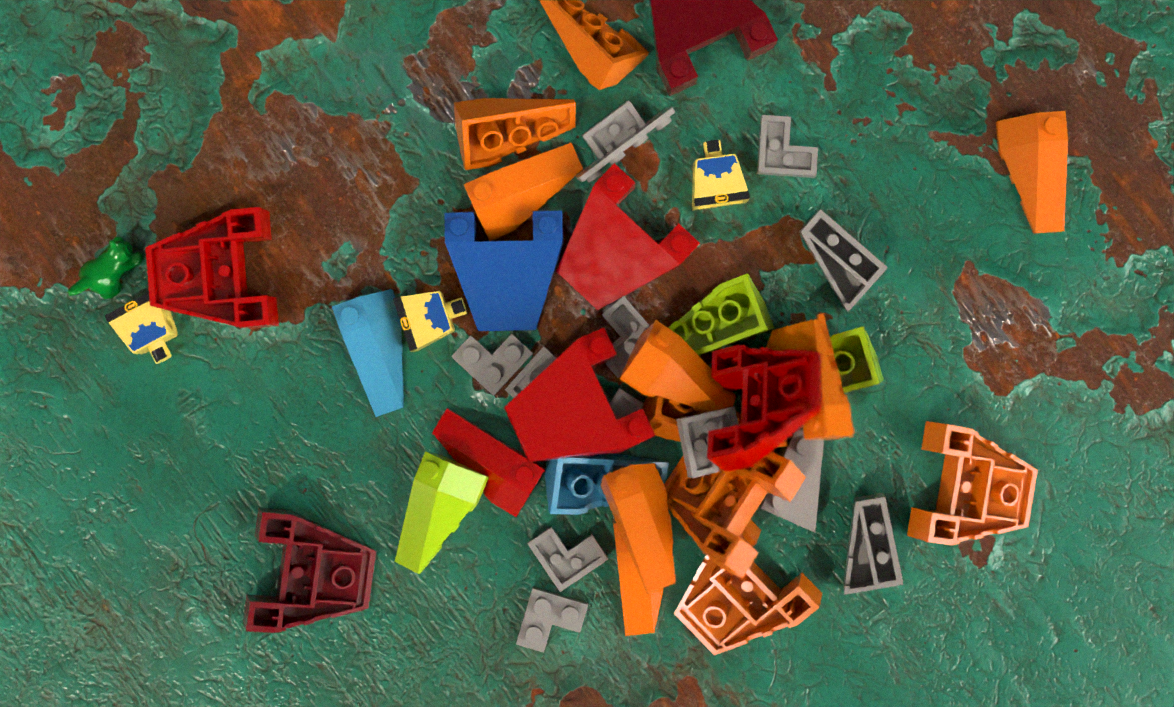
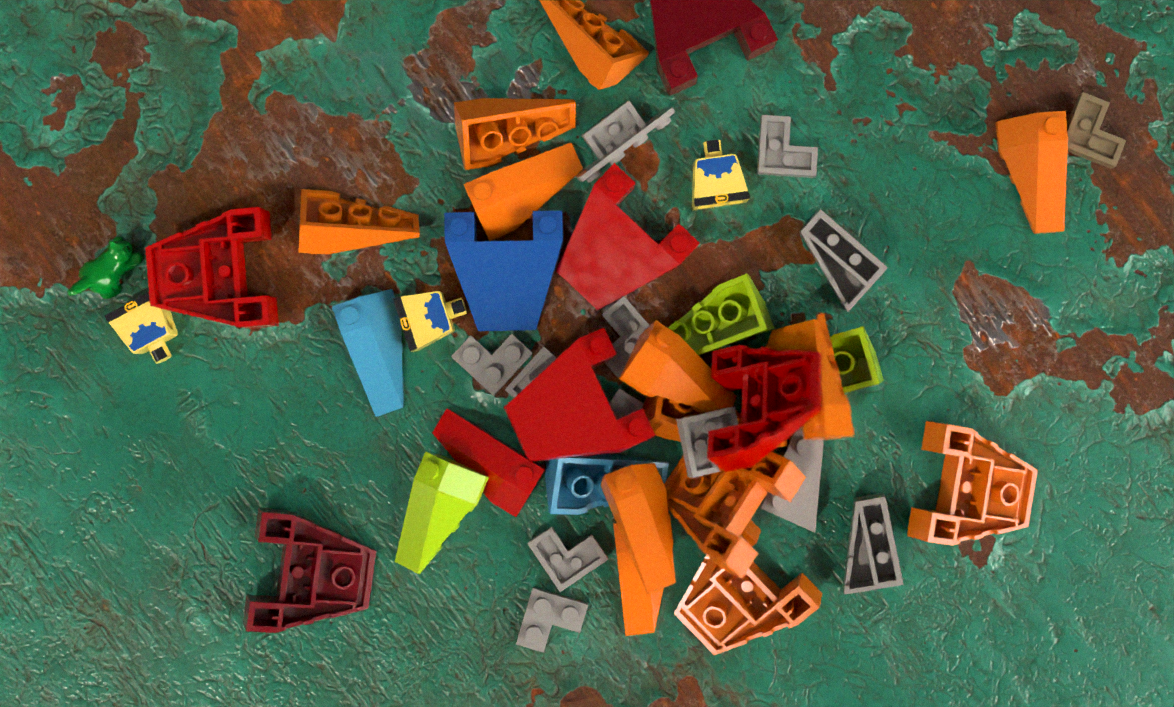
none -> orange wedge [299,189,420,254]
none -> dark tan plate [1067,92,1126,169]

